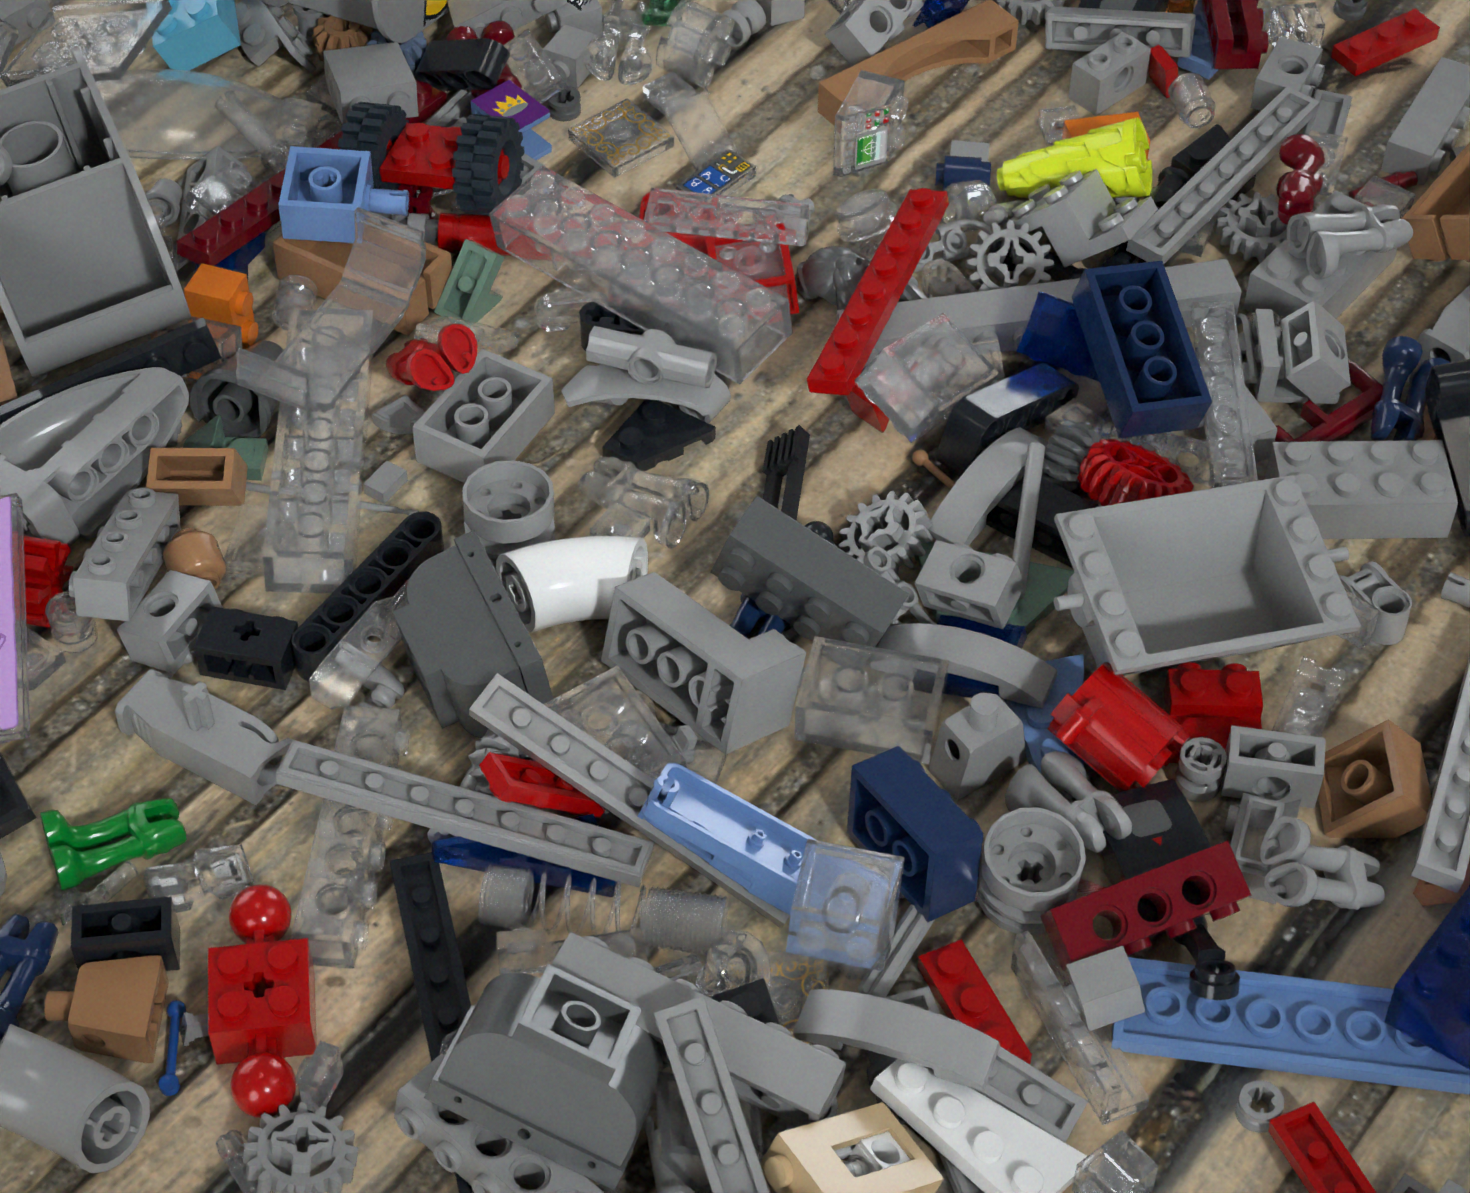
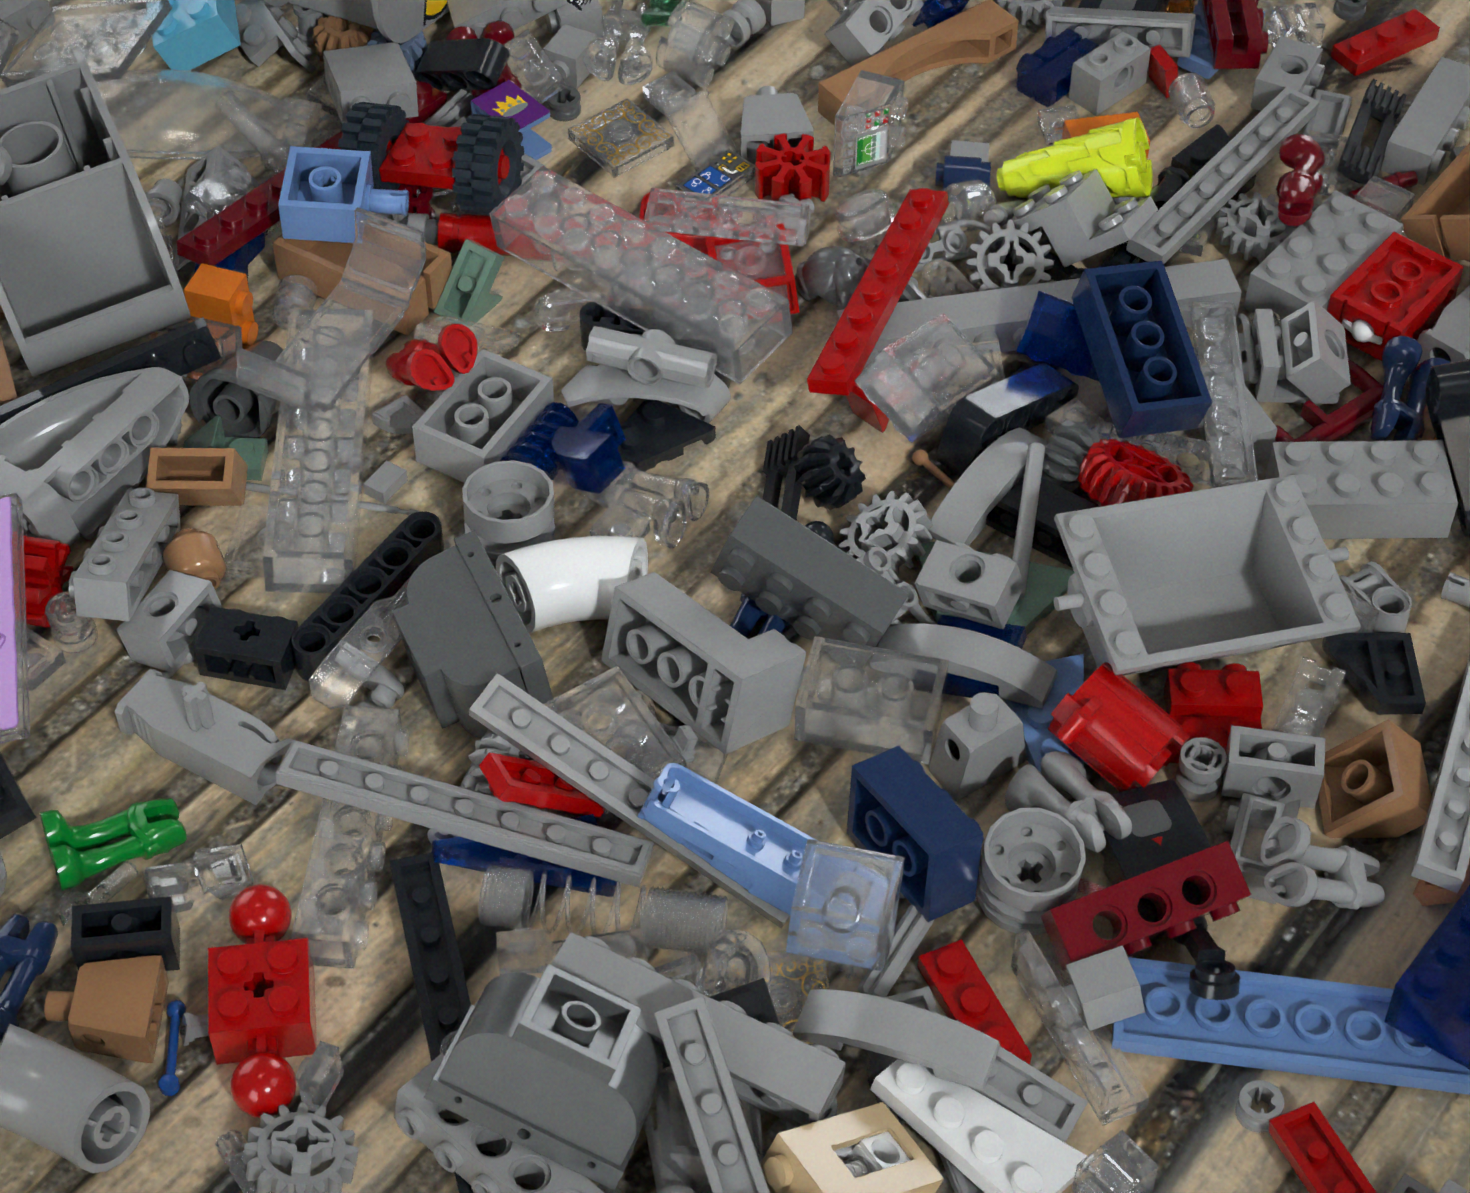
light grey piece [1287,204,1413,279] -> none
none -> clear blue piece [500,402,585,480]
none -> clear blue brick [552,403,626,494]
none -> light grey torso [741,86,814,165]
none -> red gear [755,133,831,211]
none -> black gear [794,434,866,510]
none -> clear blue brick [1016,28,1099,108]
none -> black wing [1322,633,1426,715]
none -> red piece [1327,232,1464,361]
none -> black container [1336,78,1407,188]

